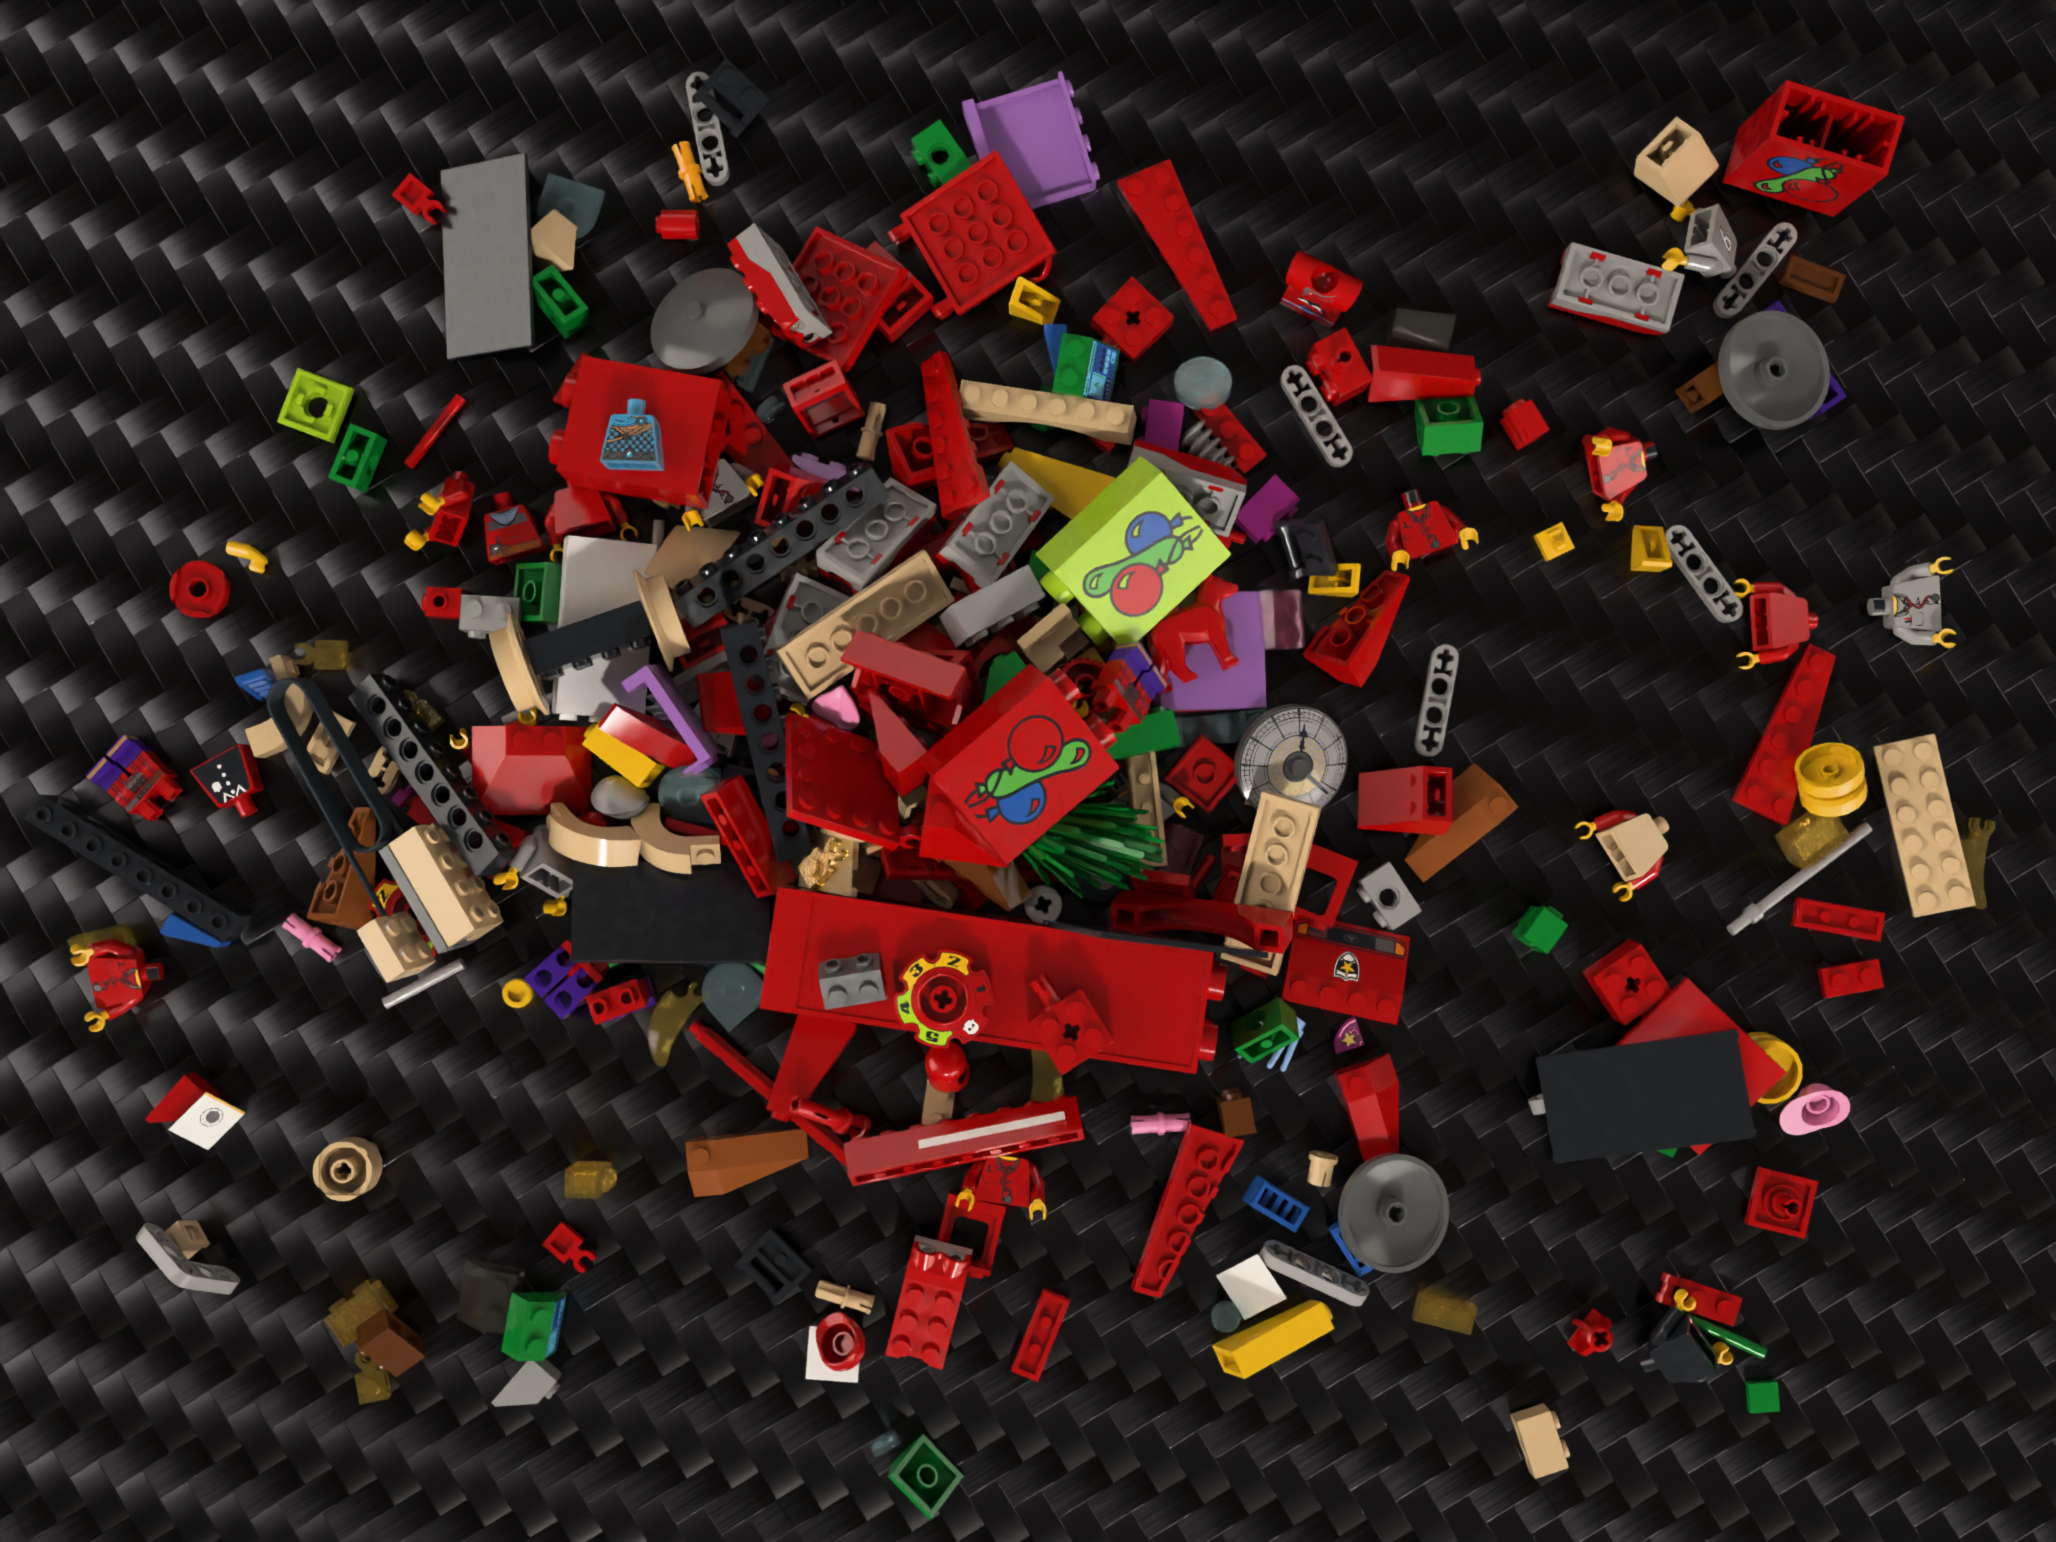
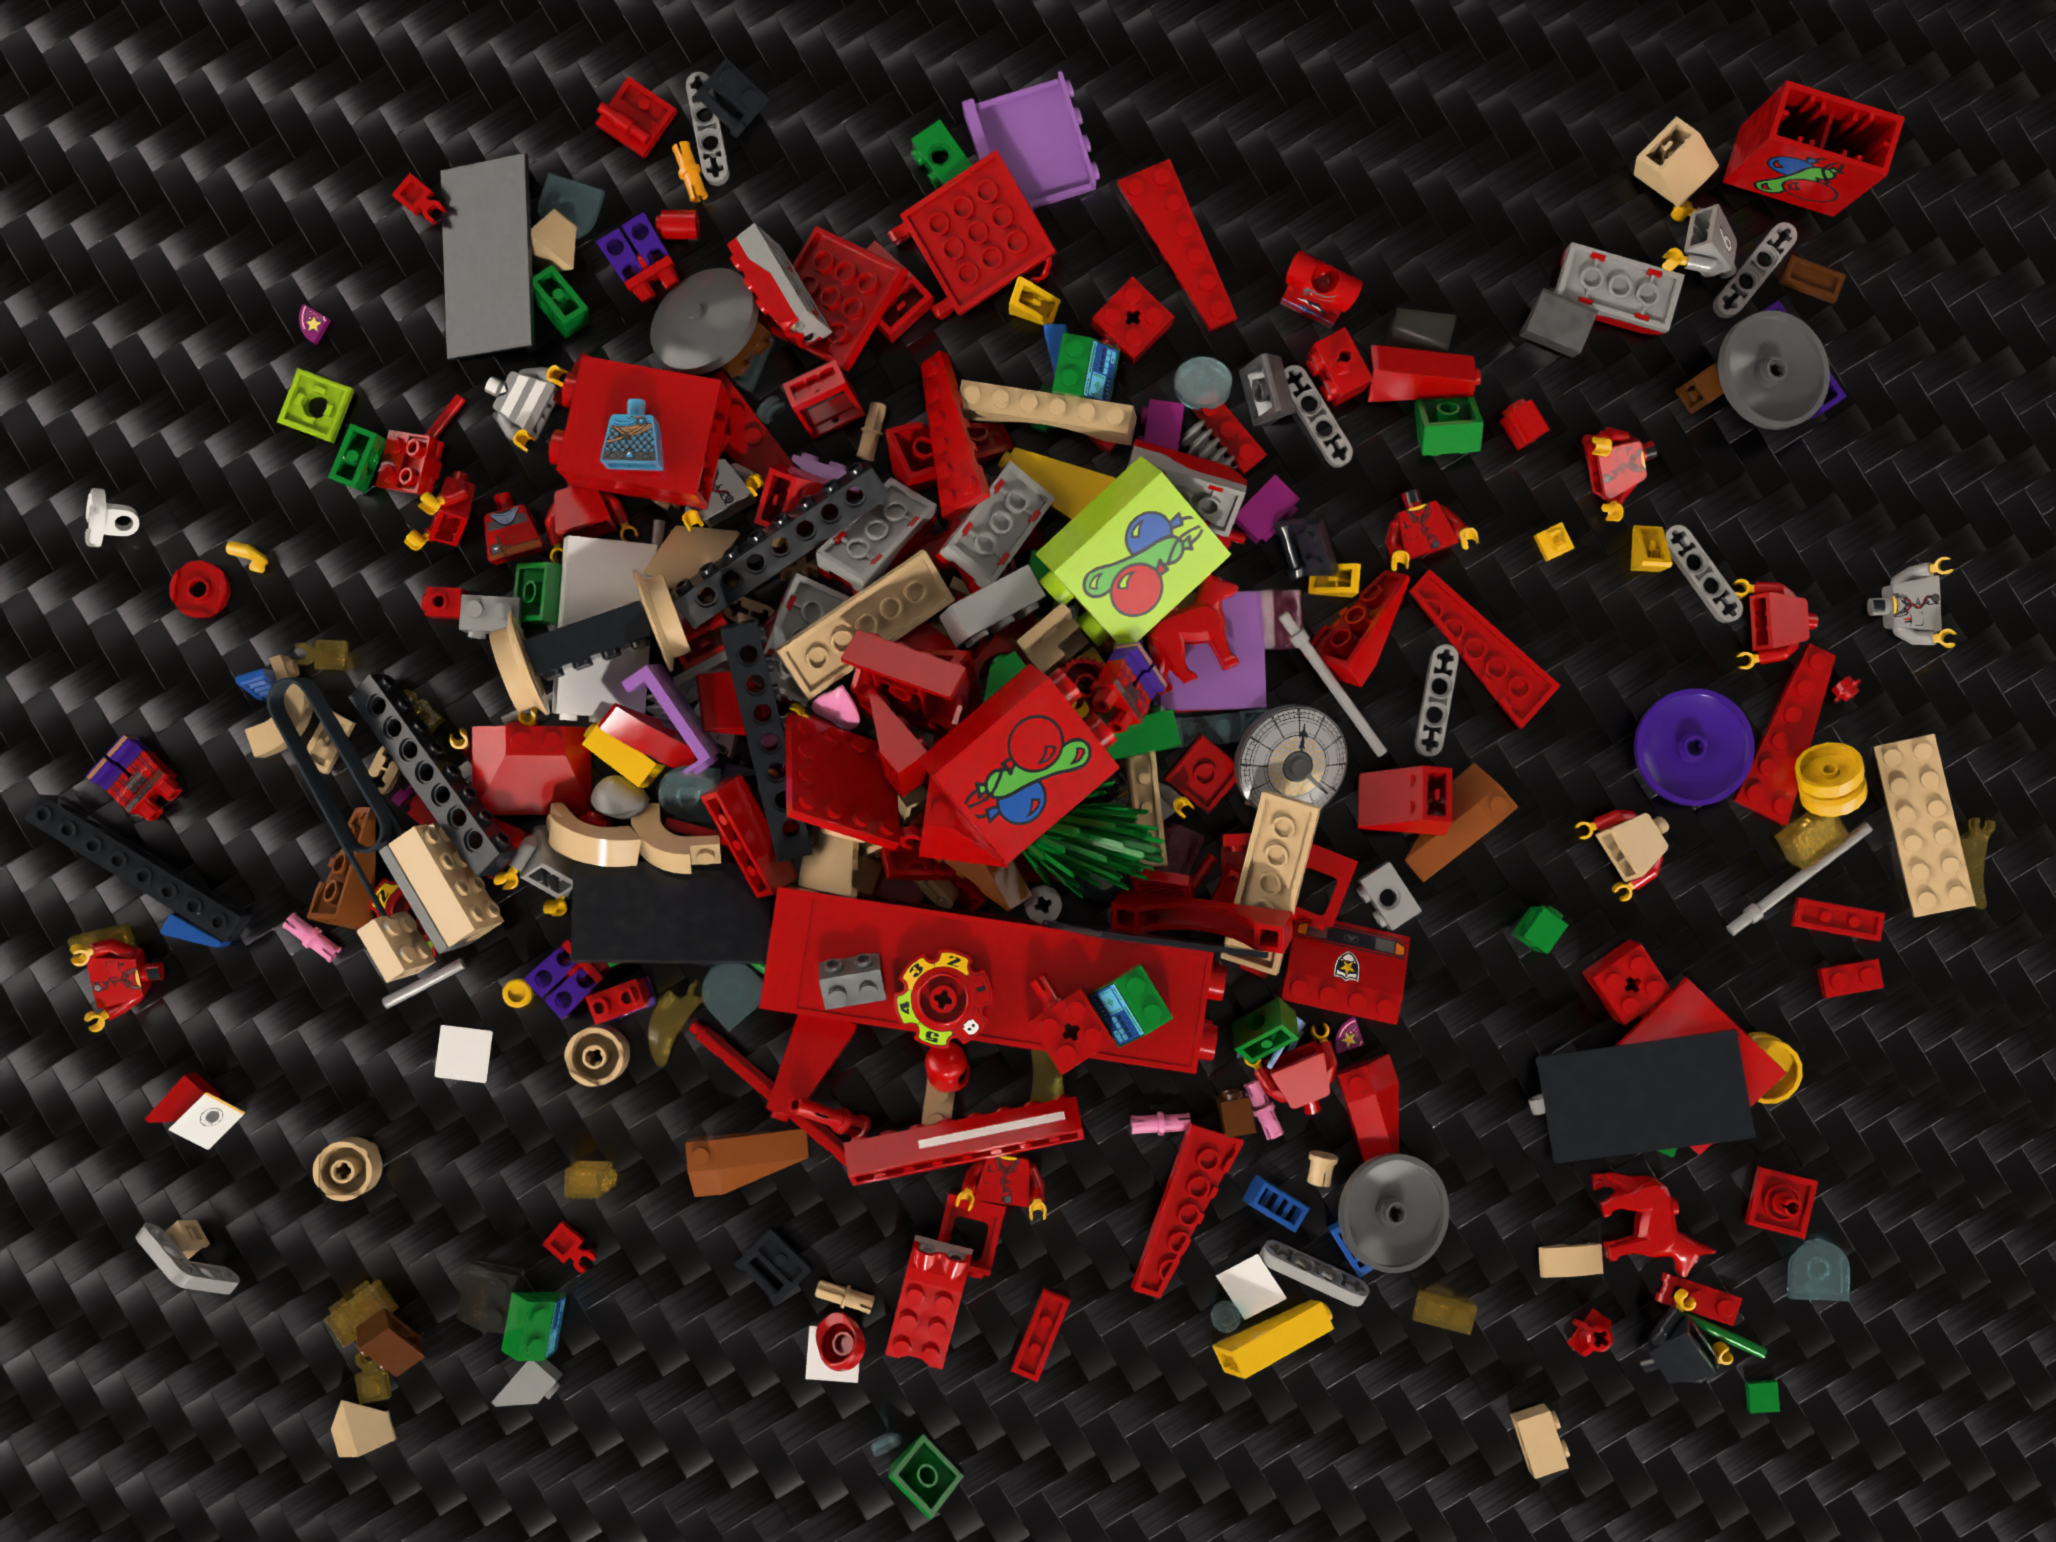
torso [190,744,264,818] -> none
clear yellow plate [797,837,849,891] -> none
bright pink piece [1779,1083,1850,1135] -> none
none -> white tile [85,488,139,547]
none -> magenta tile [299,304,331,345]
none -> tan slope [331,1400,397,1457]
none -> red plate [376,430,444,497]
none -> white sticker [435,1025,493,1083]
none -> torso [485,365,568,452]
none -> tan brick [564,1024,630,1087]
none -> red plate [595,76,677,159]
none -> dark purple hips [596,212,680,305]
none -> slope [1087,963,1173,1048]
none -> flat silver slope [1239,353,1296,426]
none -> bright pink pin [1243,1080,1284,1140]
none -> torso [1244,1023,1338,1115]
none -> light grey bar [1278,611,1387,757]
none -> red wing [1409,569,1561,729]
none -> flat silver slope [1519,288,1598,357]
none -> tan slope [1539,1242,1603,1278]
none -> red animal [1591,1172,1716,1278]
none -> dark purple dish [1634,688,1754,806]
none -> clear light blue tile [1787,1239,1850,1301]
none -> red plate [1831,676,1862,703]

